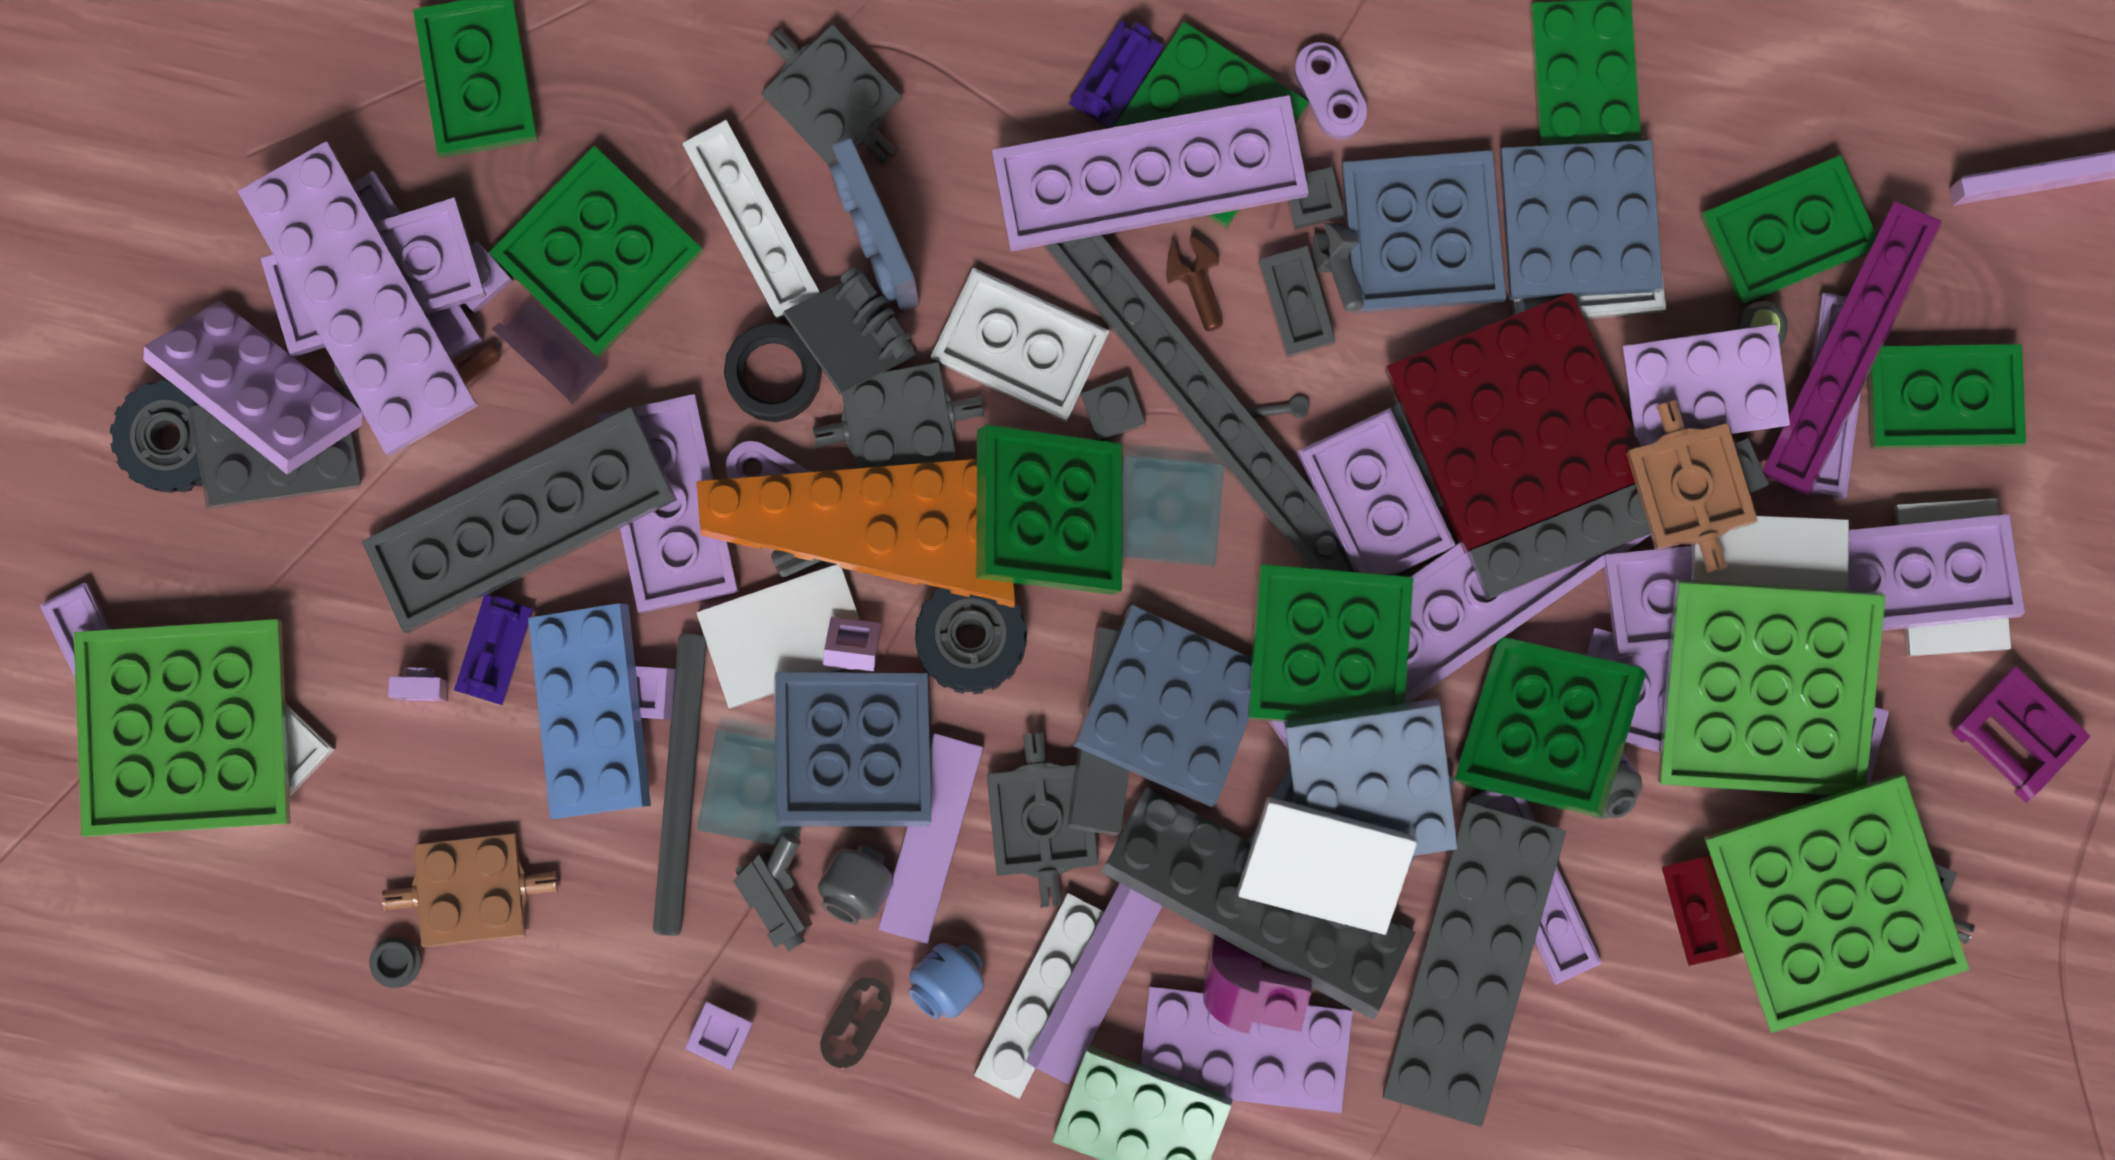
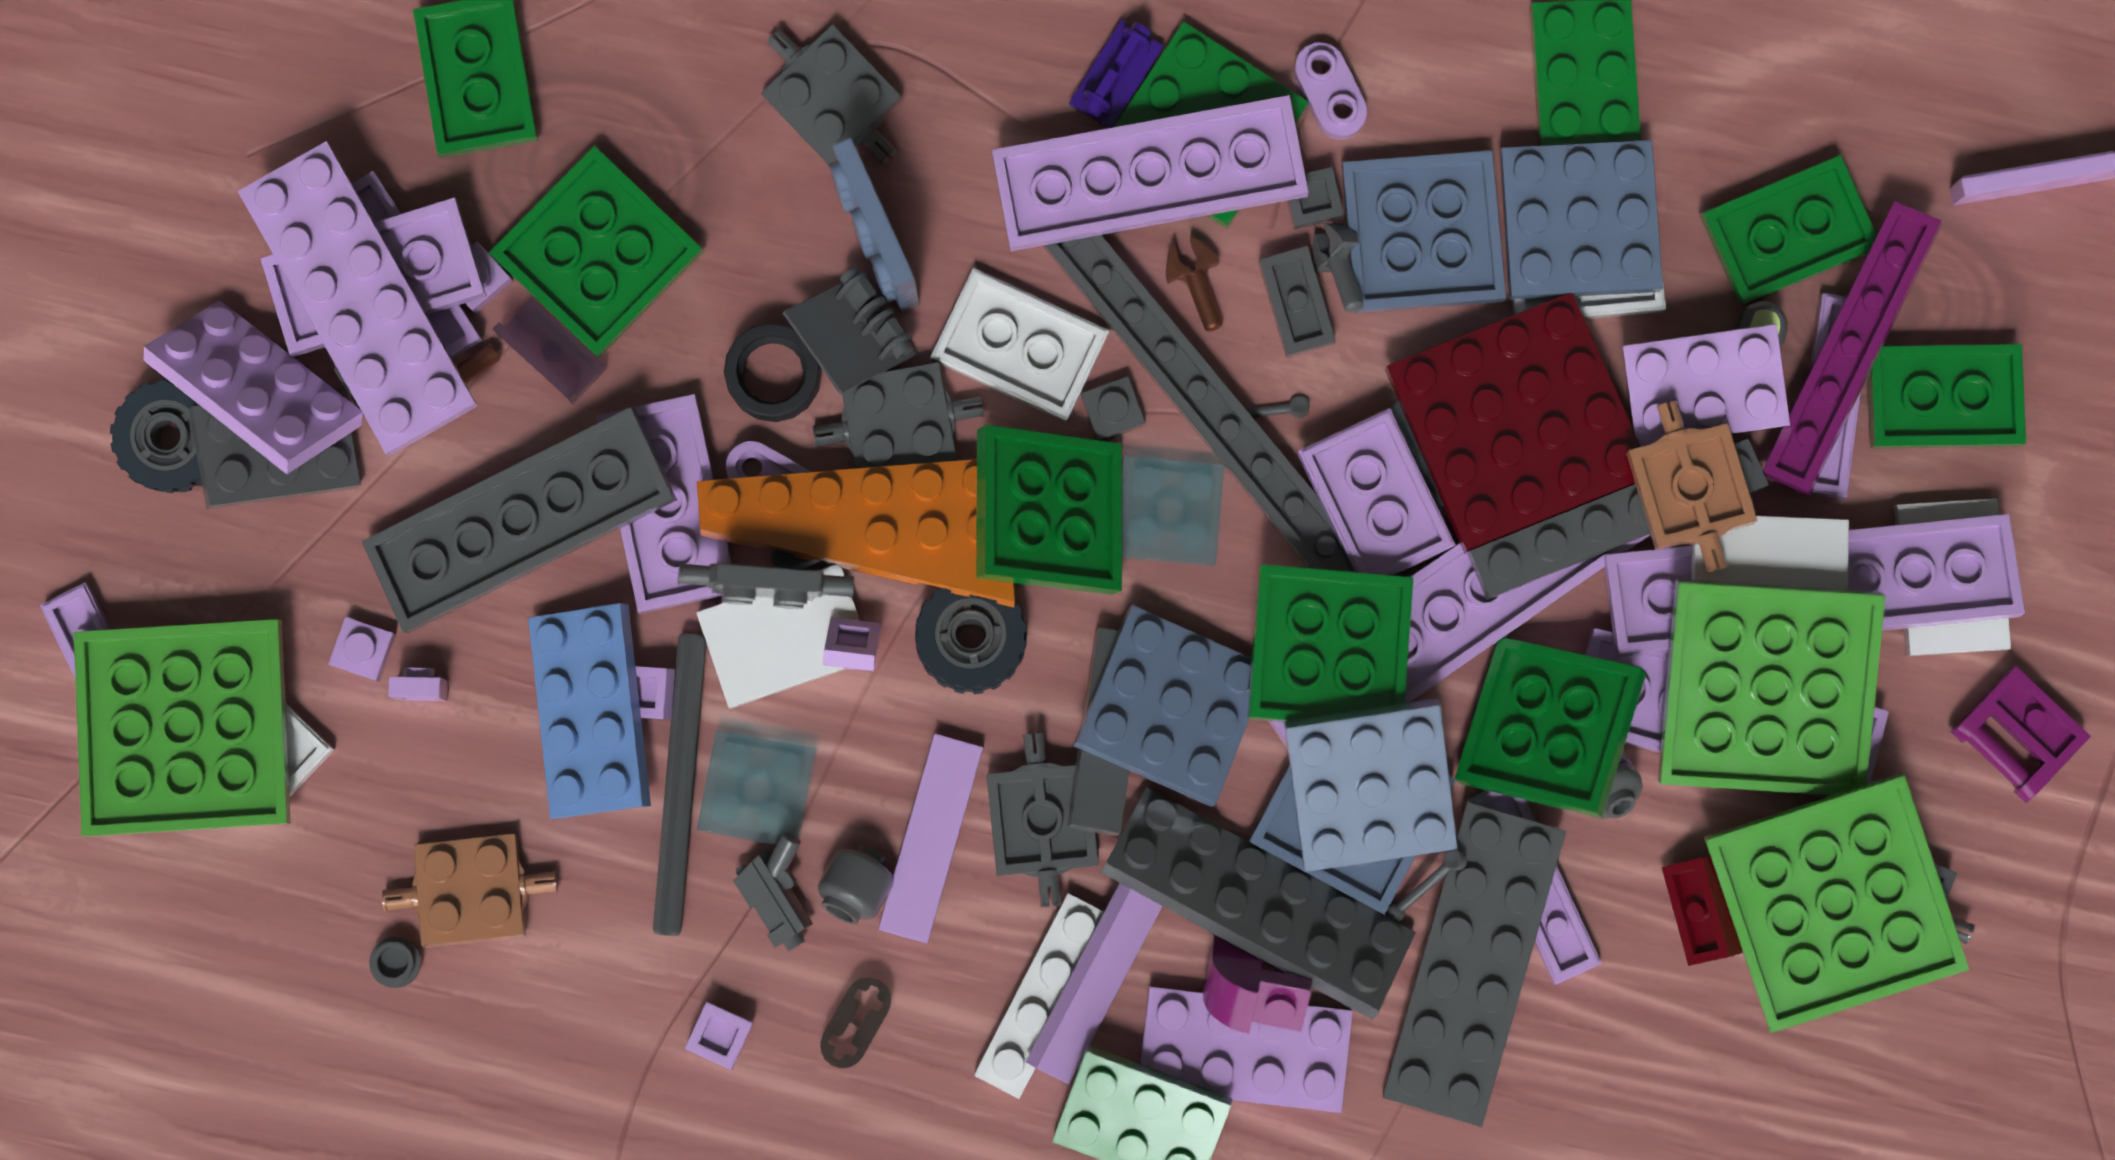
dark purple hinge [454,595,533,706] -> none
white plate [682,120,820,321] -> none
sand blue plate [774,672,932,826] -> none
medium blue head [908,943,984,1019] -> none
white tile [1237,797,1417,935] -> none
none -> lavender plate [328,617,396,682]
none -> dark grey plate [678,563,854,609]
none -> dark grey hinge [1385,849,1467,923]

